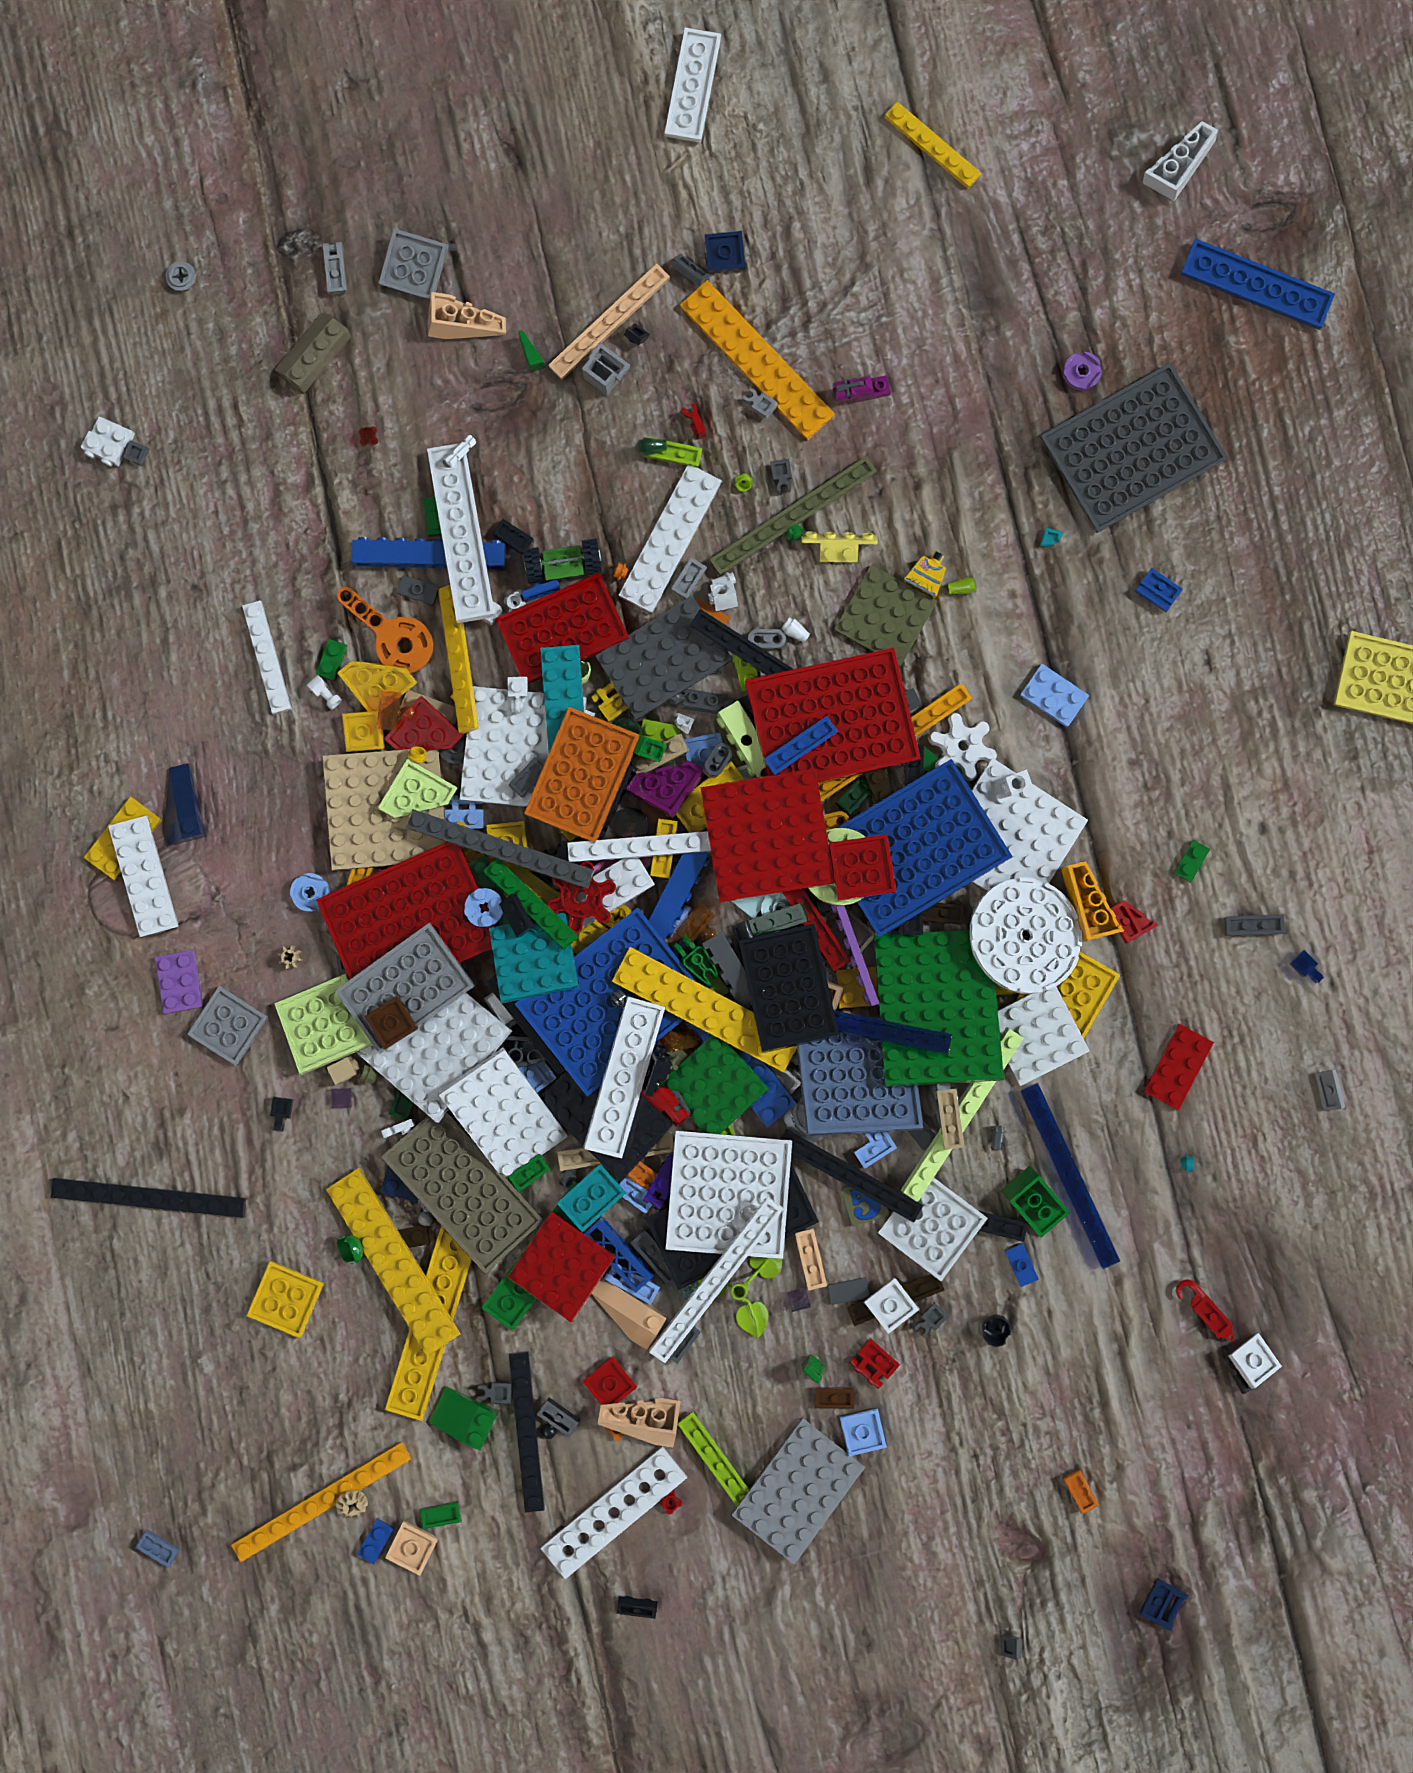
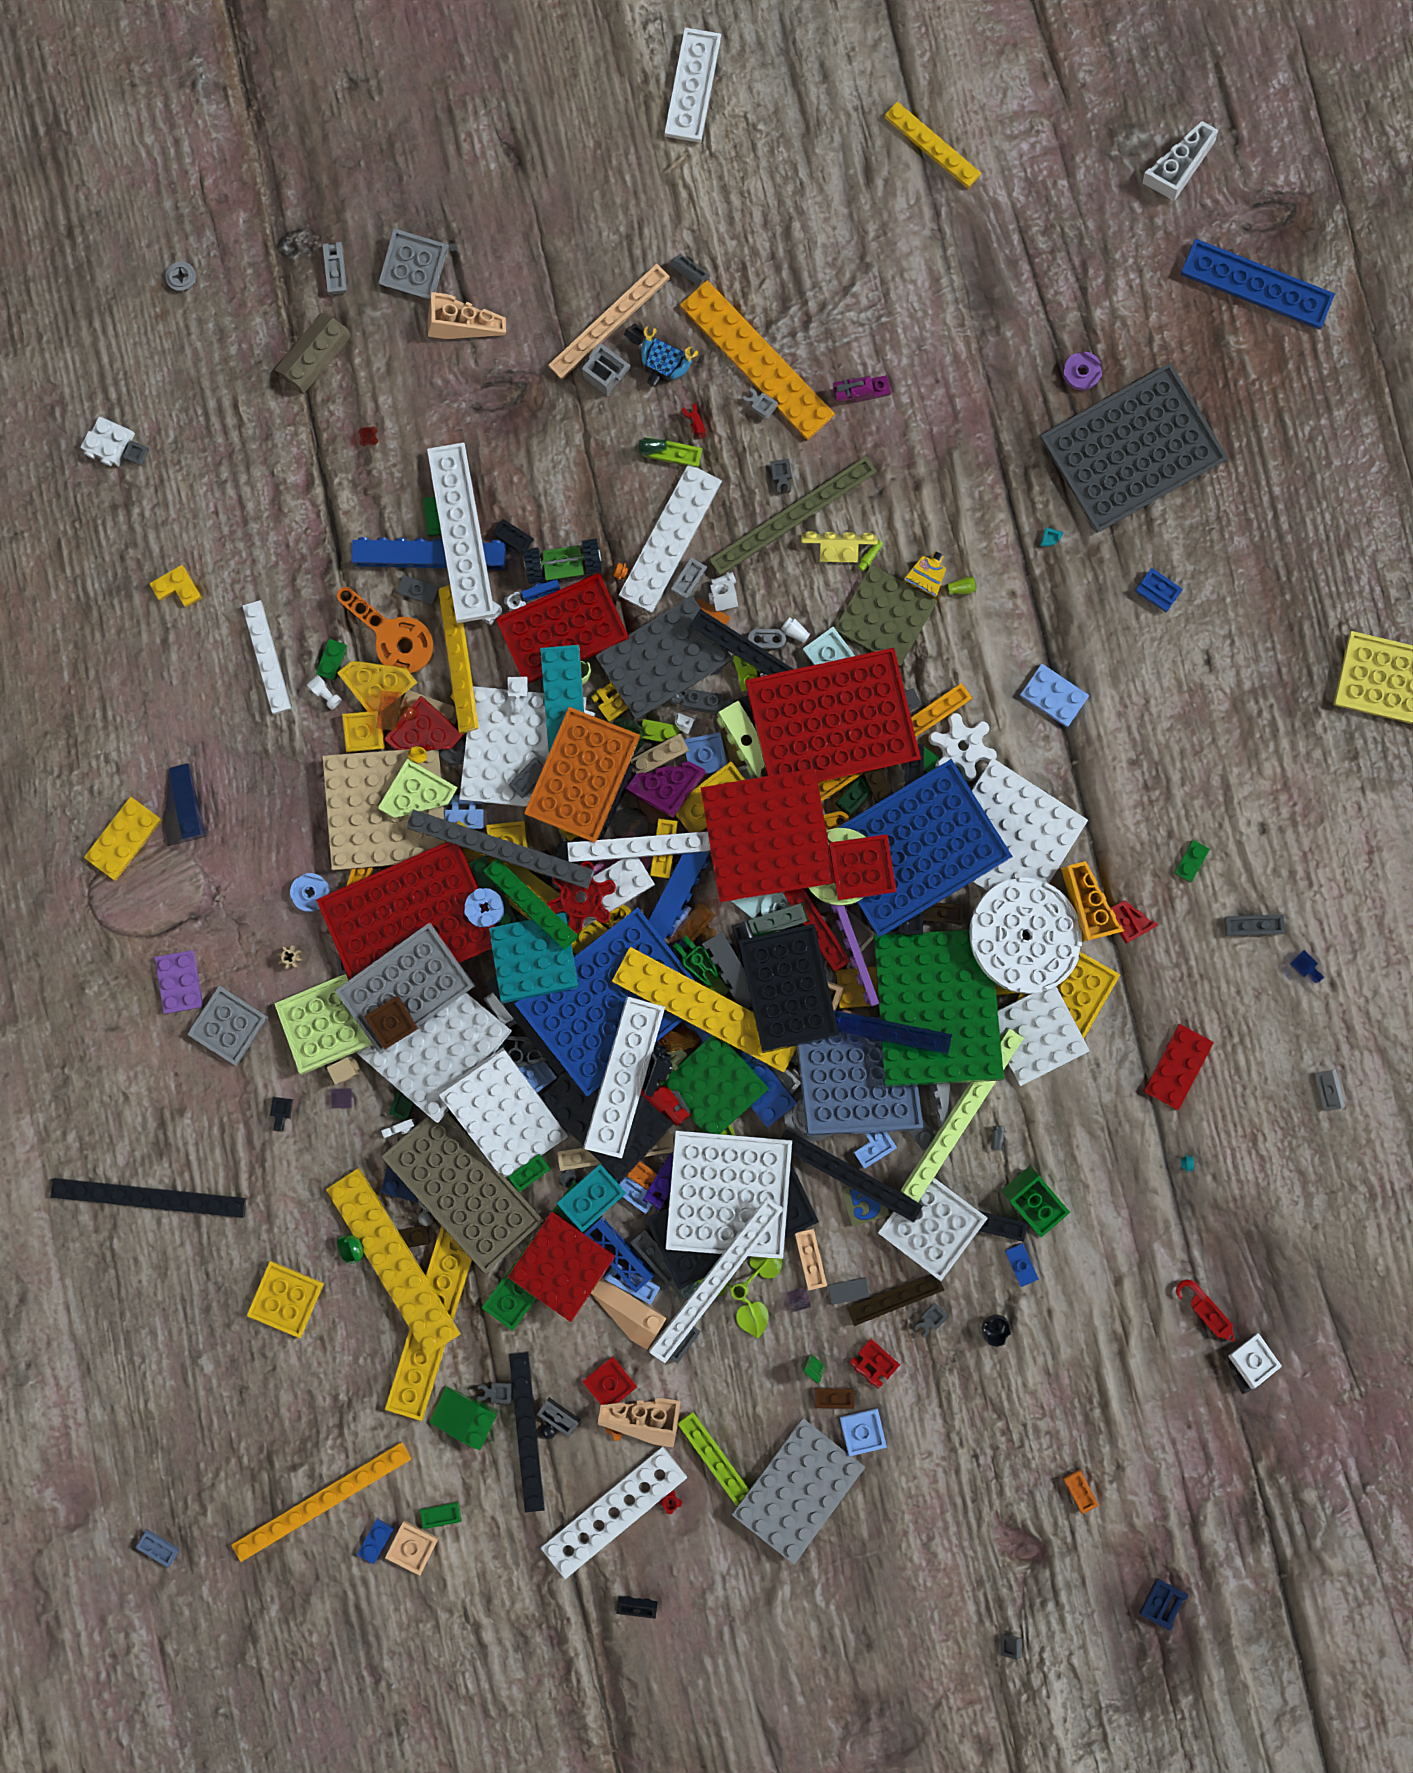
white plate [108,816,179,937] -> none
tan gear [336,1490,368,1519] -> none
olive plate [359,1065,379,1084] -> none
white axle [445,435,476,467] -> none
black plate [499,893,534,937] -> none
green slope [518,330,545,372] -> none
dark grey plate [610,990,627,1008] -> none
green plate [633,734,667,763] -> none
dark grey plate [703,743,732,778] -> none
dark blue plate [705,231,746,273] -> none
lime plate [735,473,753,492] -> none
blue plate [763,716,838,775] -> none
green plate [786,524,804,541] -> none
white plate [864,1277,919,1334] -> none
tan plate [937,1089,964,1150] -> none
white brick [1001,770,1034,797] -> none
clear blue plate [1019,1083,1120,1269] -> none
none -> yellow plate [149,565,202,607]
none -> torso [641,326,698,387]
none -> light aqua plate [802,627,855,665]
none -> lime animal [857,540,883,571]

